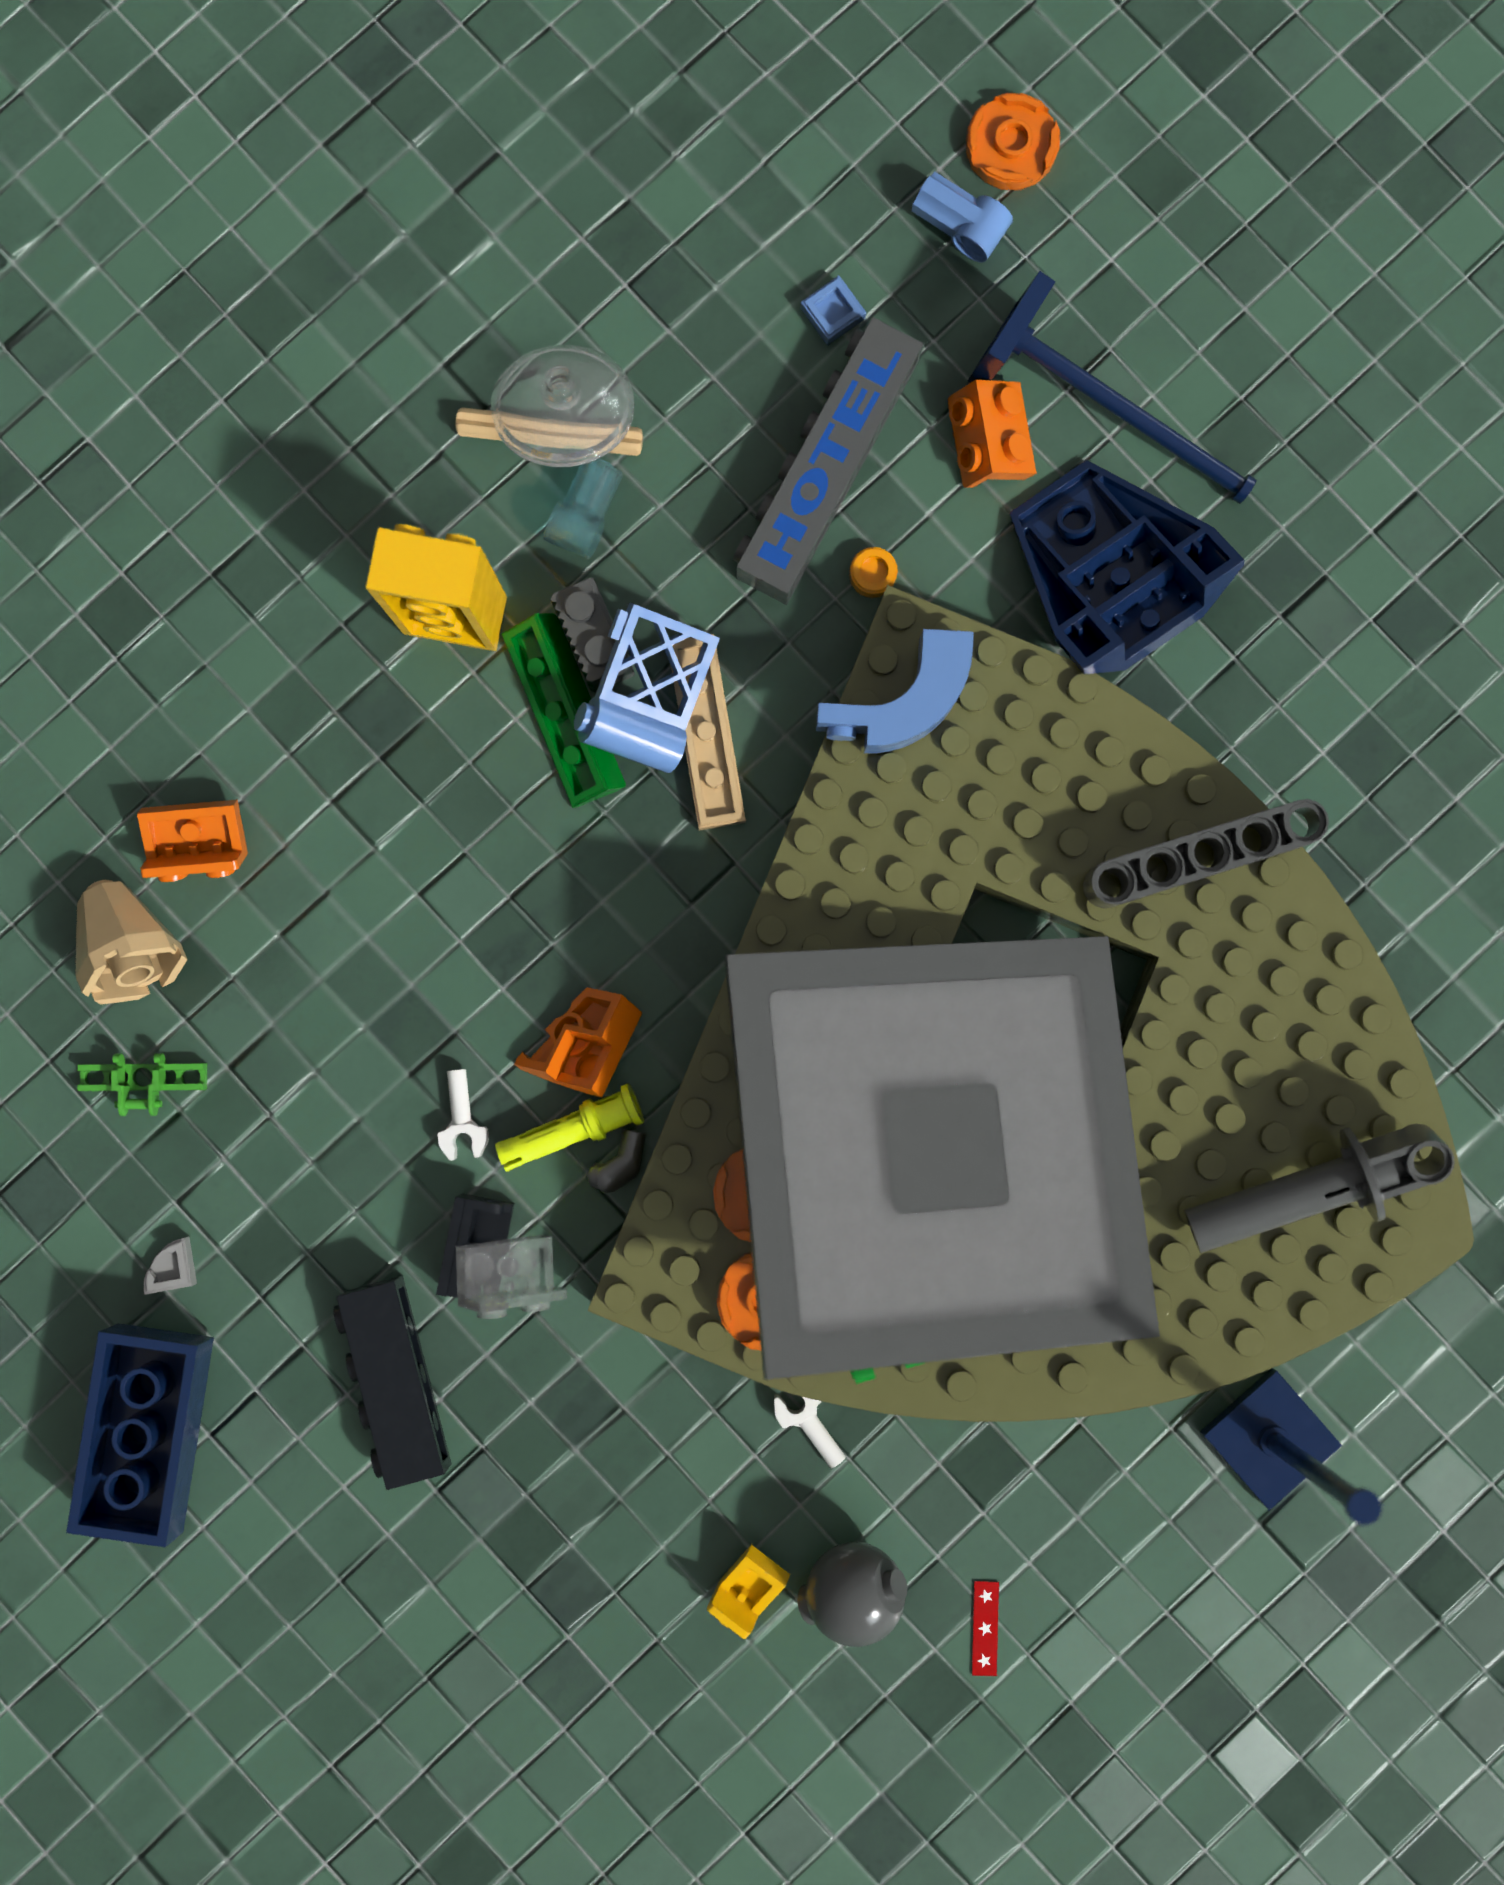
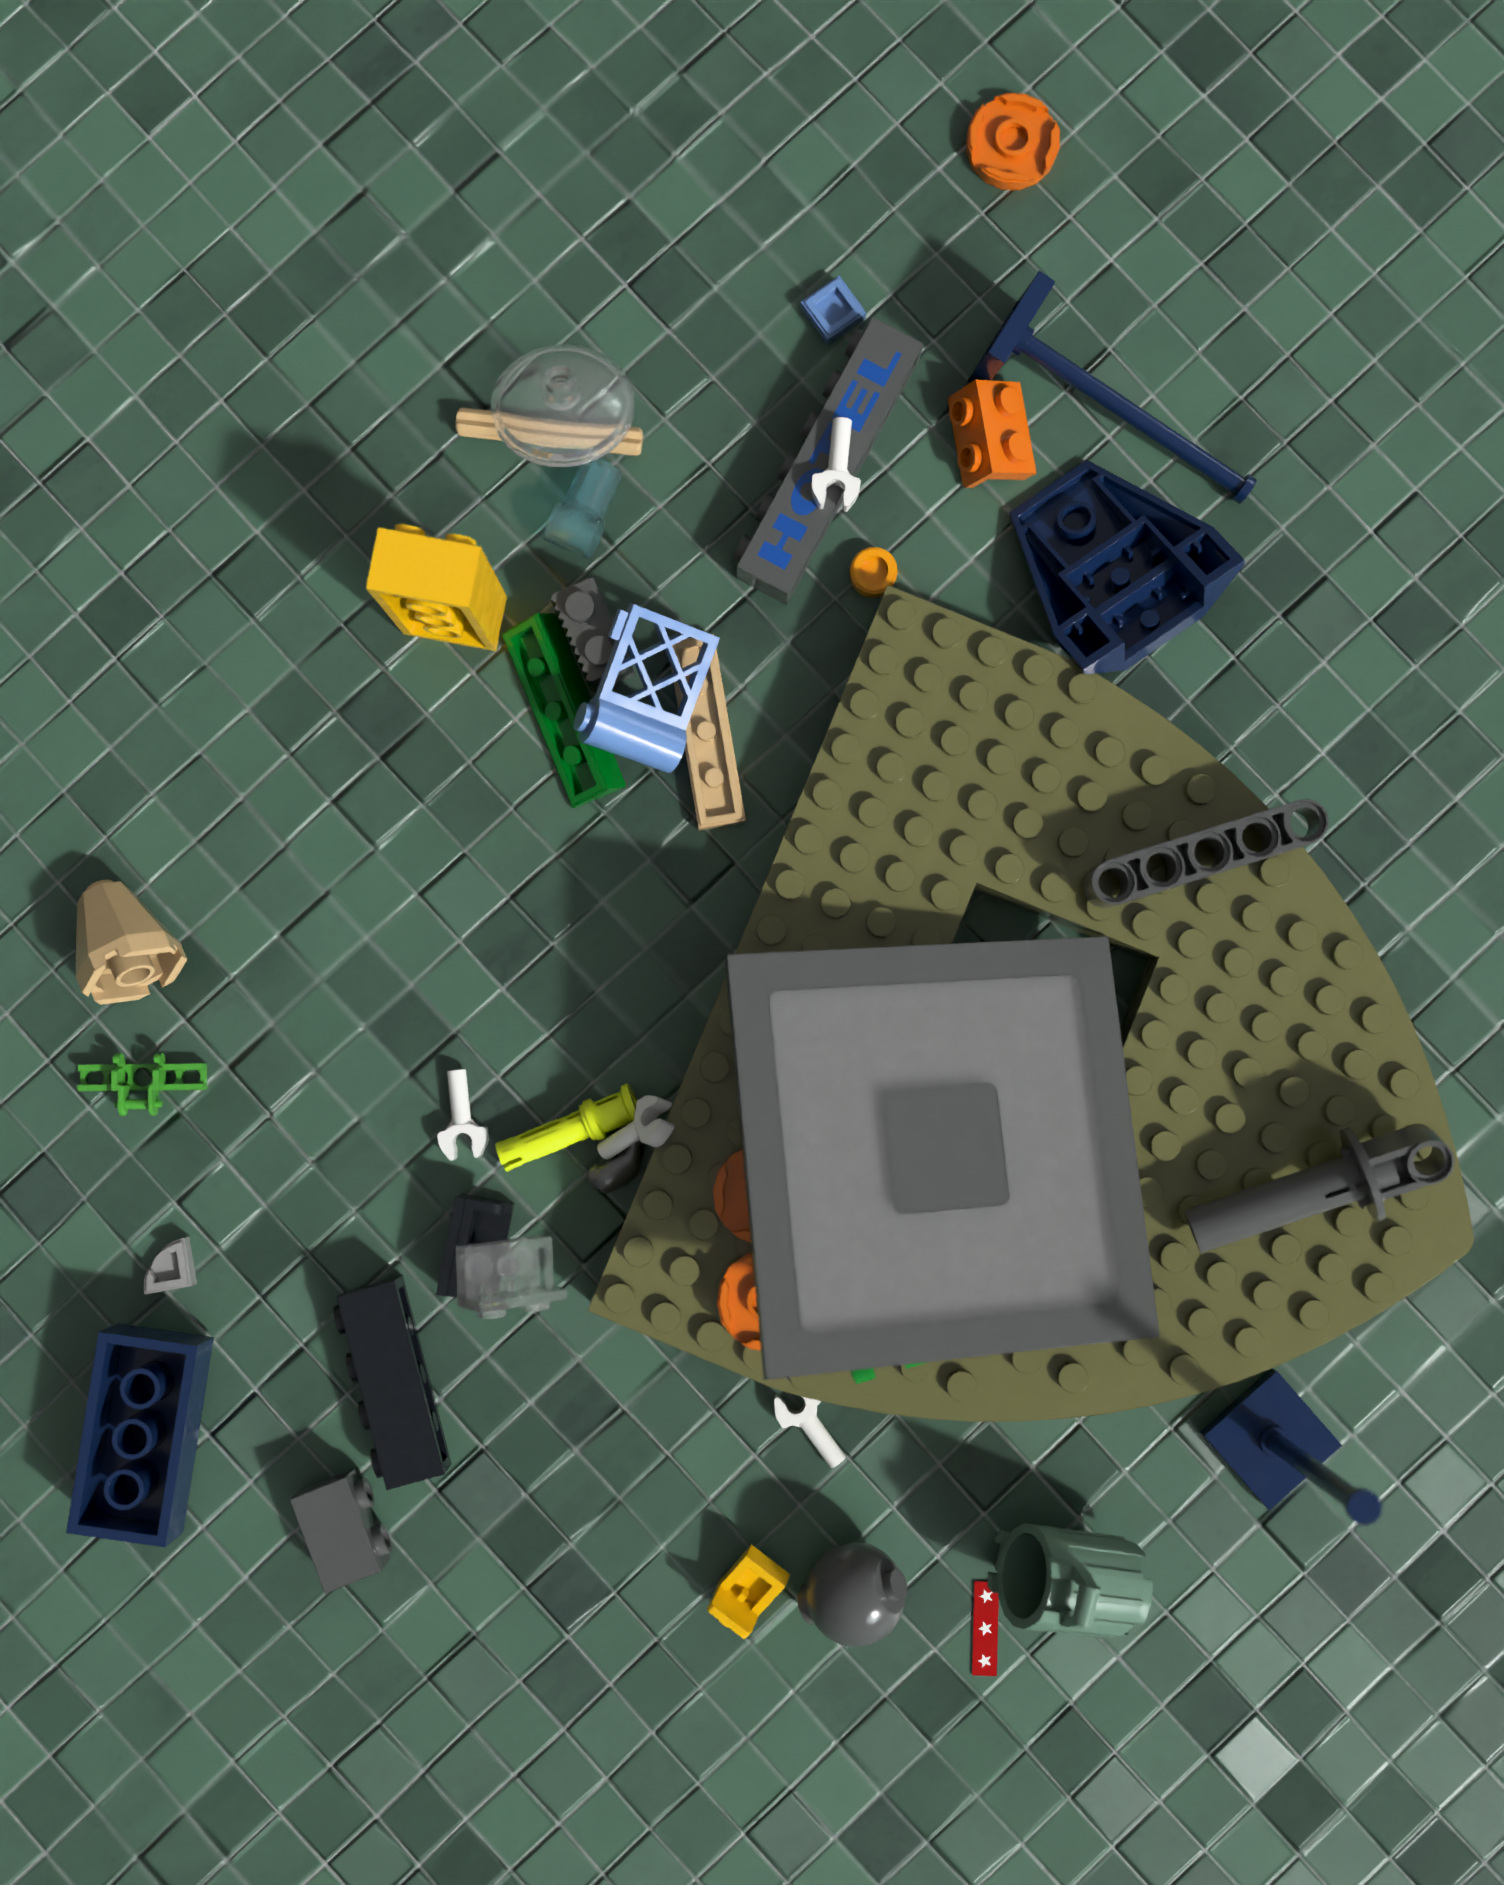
orange bracket [137,799,248,882] -> none
orange slope [514,987,643,1098] -> none
medium blue arch [816,629,974,753] -> none
medium blue piece [912,172,1013,263] -> none
none -> dark grey hinge [290,1467,392,1594]
none -> white bar [597,1095,675,1160]
none -> white bar [811,417,861,512]
none -> sand green container [988,1523,1153,1639]

